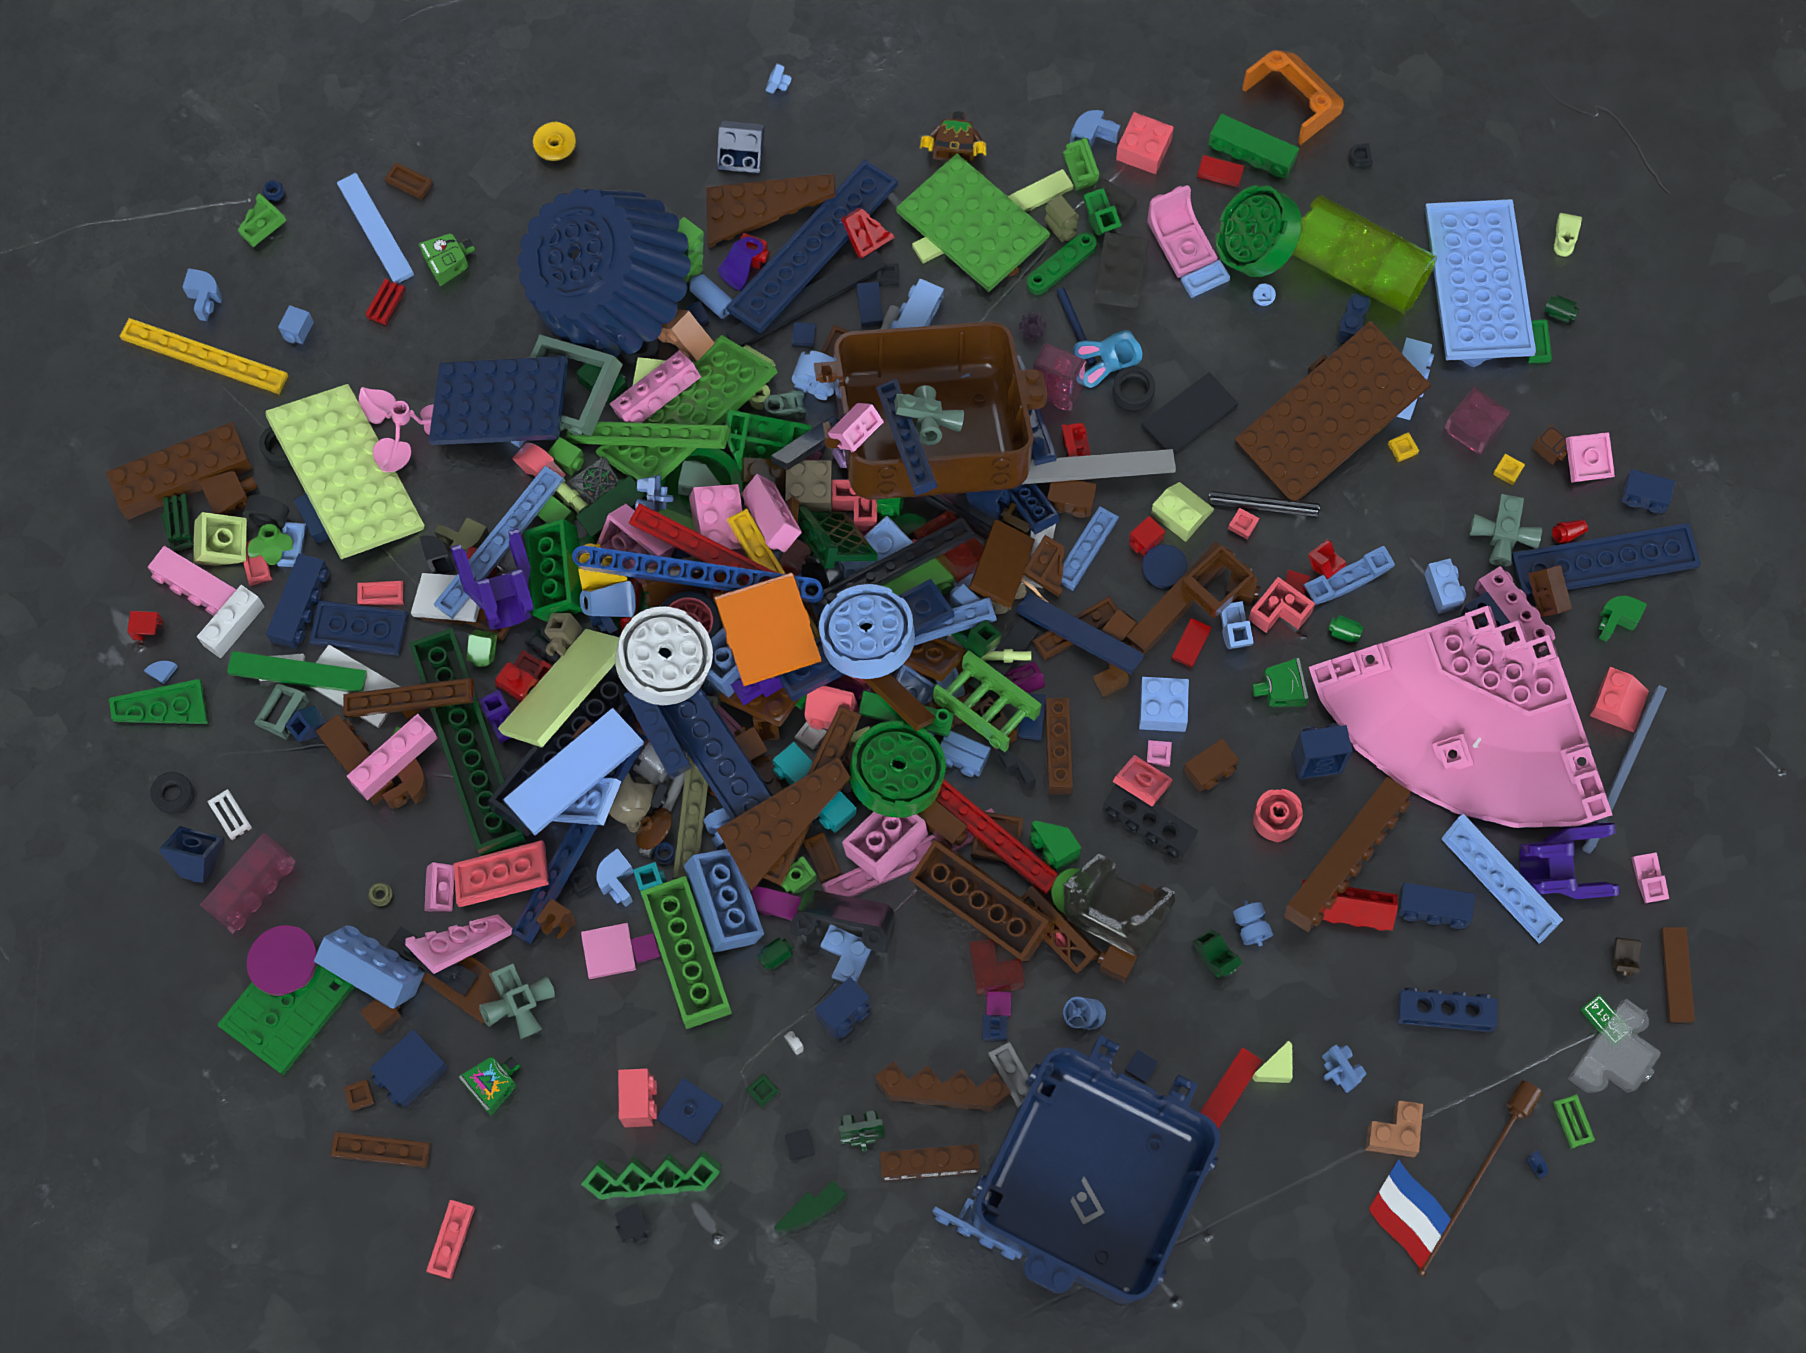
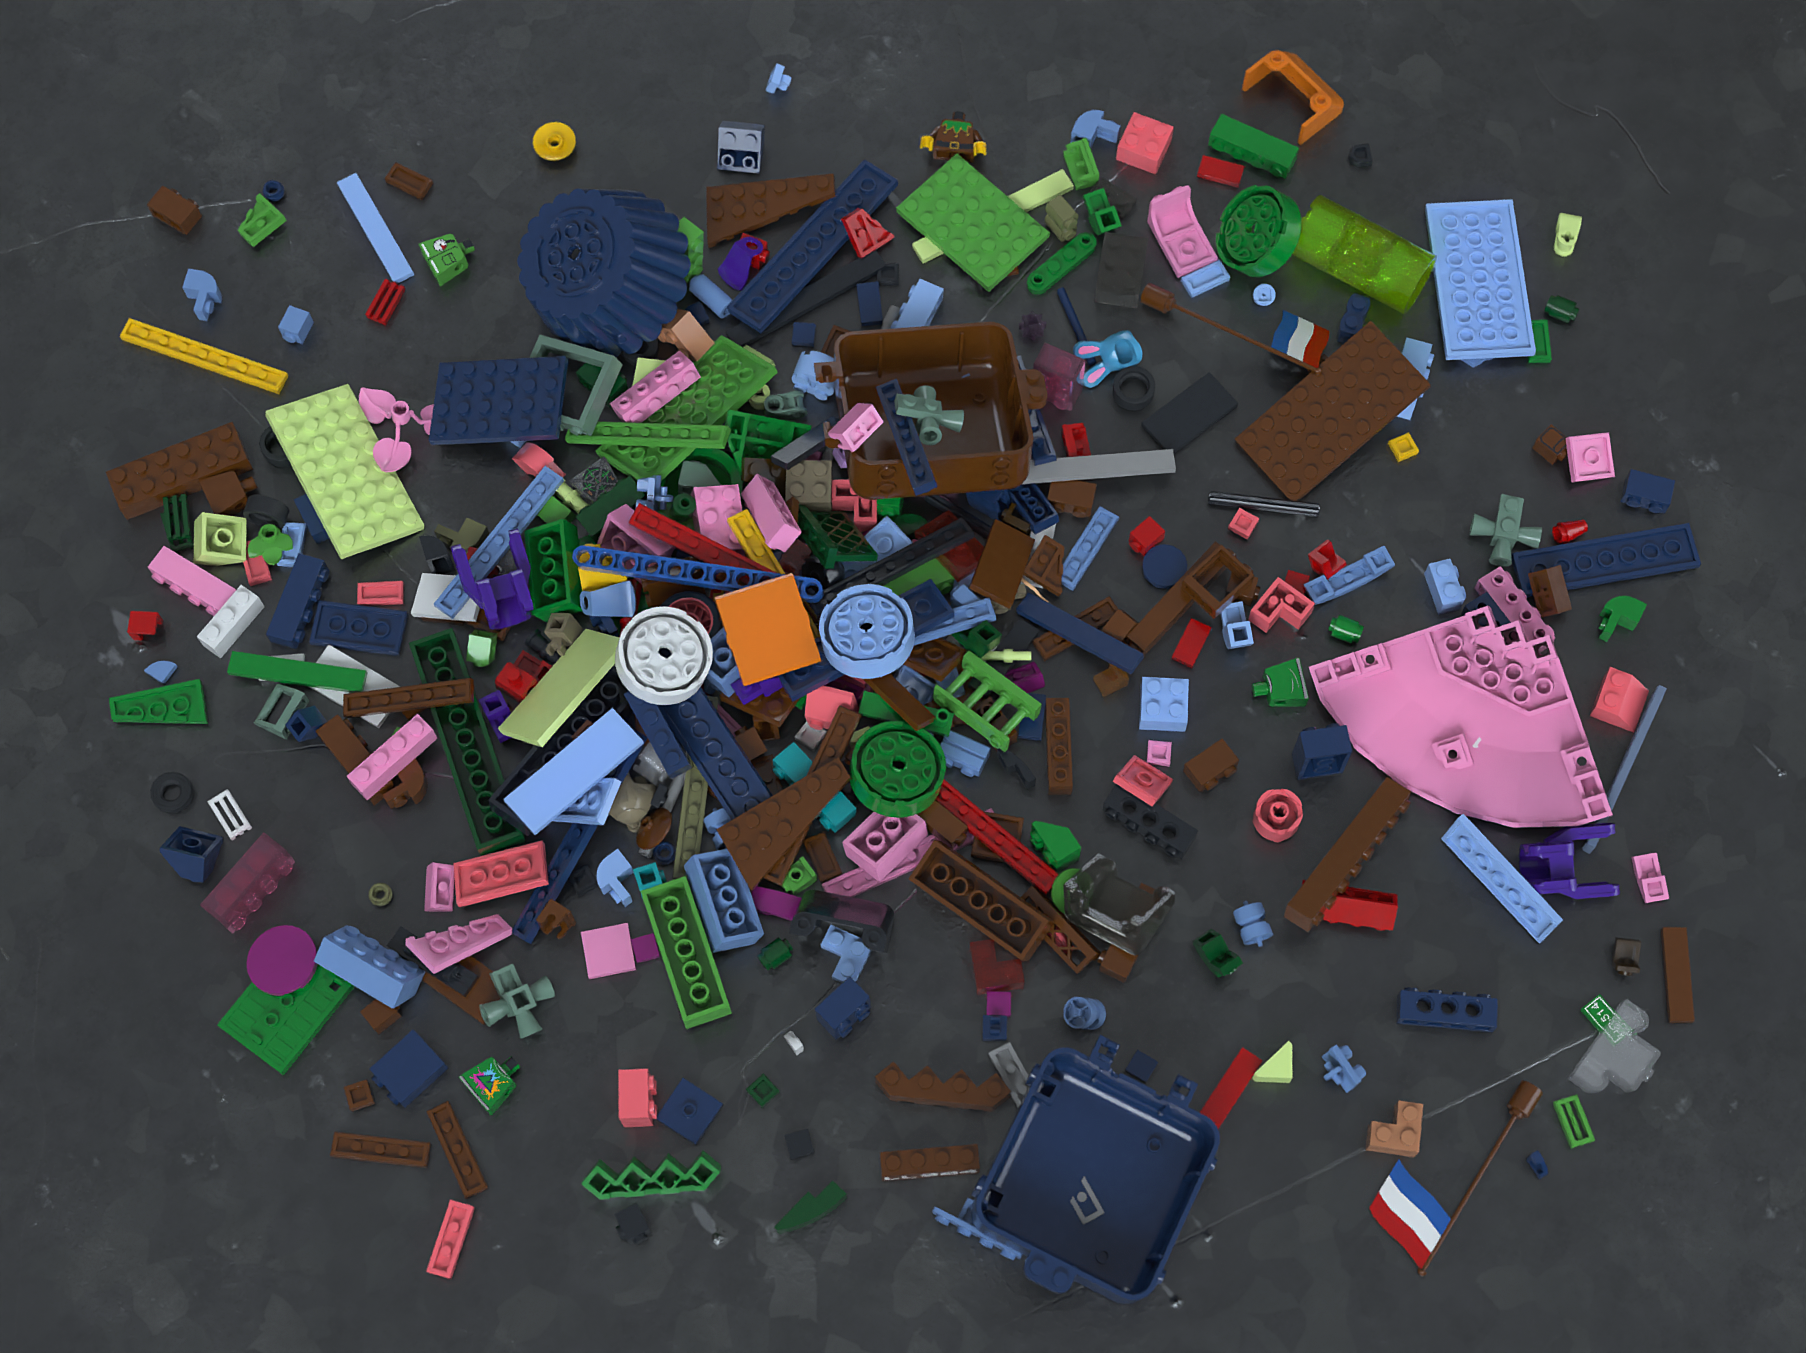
bright green brick [548,437,584,476] -> none
dark green hips [838,1111,884,1152] -> none
yellowish green slope [1151,482,1214,542] -> none
dark blue brick [1397,882,1475,929] -> none
clear pink brick [1444,387,1511,455] -> none
yellow tile [1493,454,1525,485] -> none
none -> reddish brown brick [147,185,202,235]
none -> reddish brown tile [426,1101,488,1199]
none -> dark green brick [670,493,696,522]
none -> flag [1141,283,1329,375]

